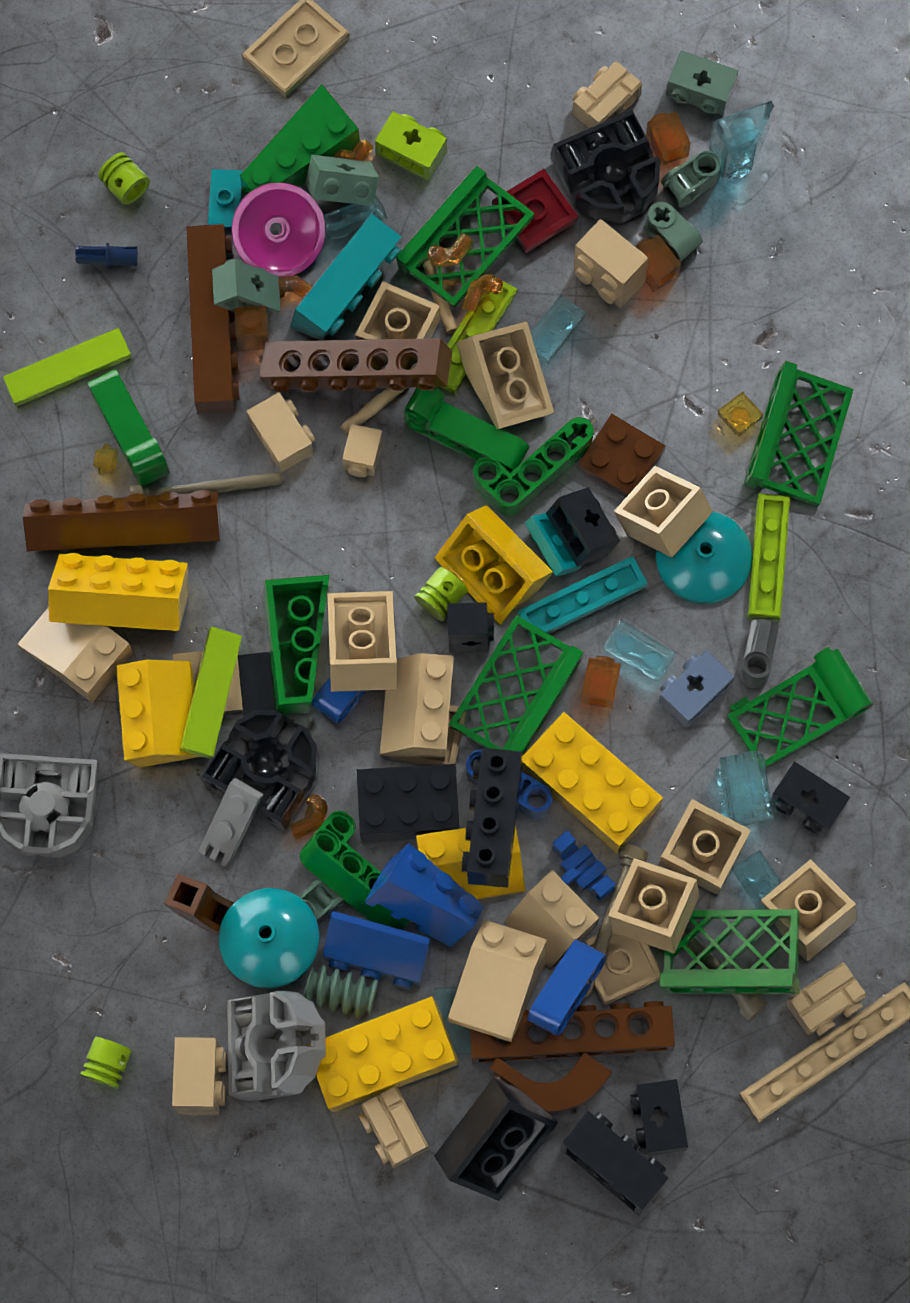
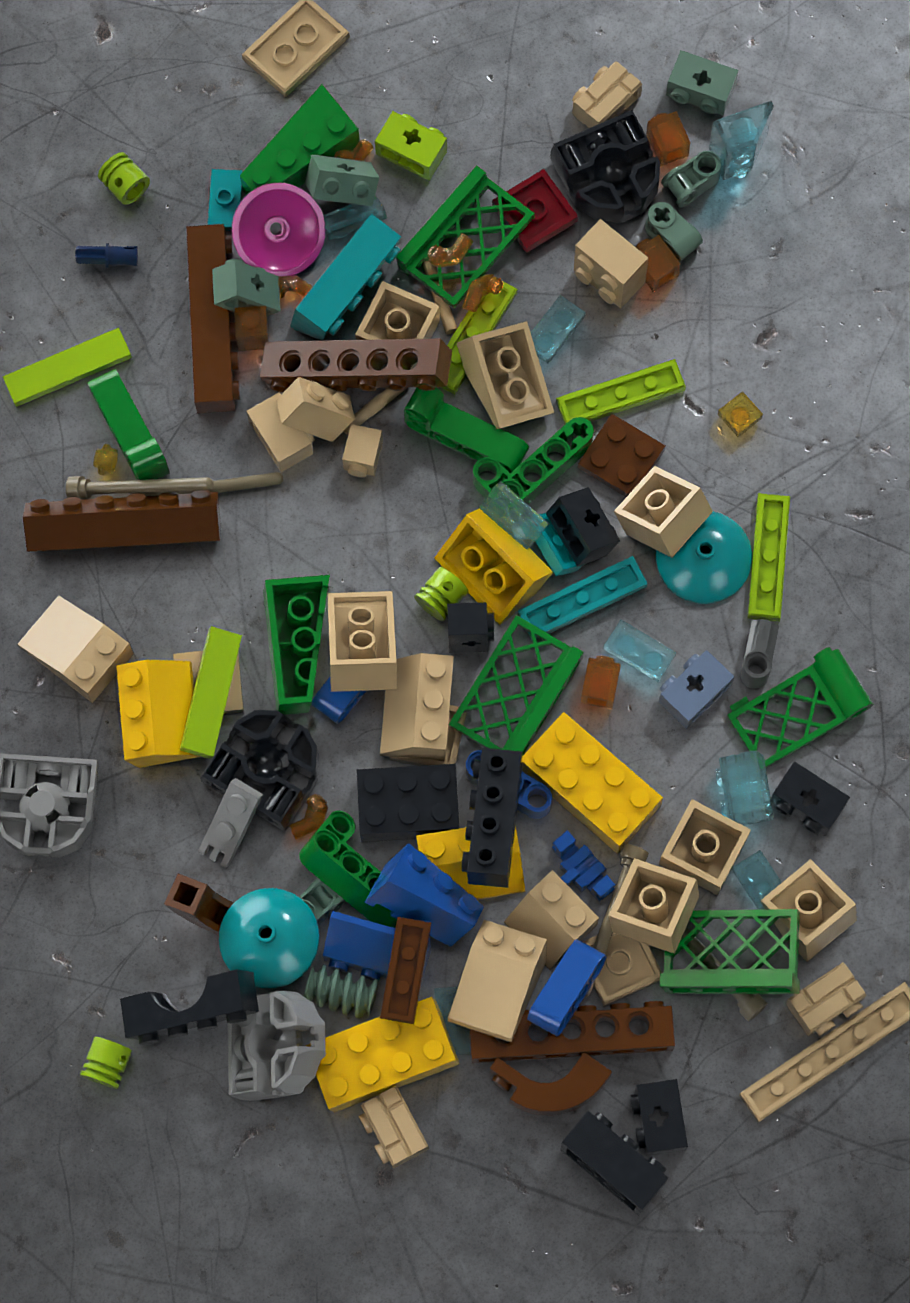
yellow brick [48,553,188,631] -> none
tan brick [172,1037,227,1115] -> none
black tile [238,652,276,716] -> none
black slope [434,1077,558,1201] -> none
green fence [743,361,854,507] -> none
none -> dark tan piece [66,476,214,500]
none -> black arch [120,969,259,1045]
none -> tan brick [276,377,355,442]
none -> reddish brown tile [380,917,432,1024]
none -> clear light blue plate [479,481,549,549]
none -> lime tile [556,359,686,425]

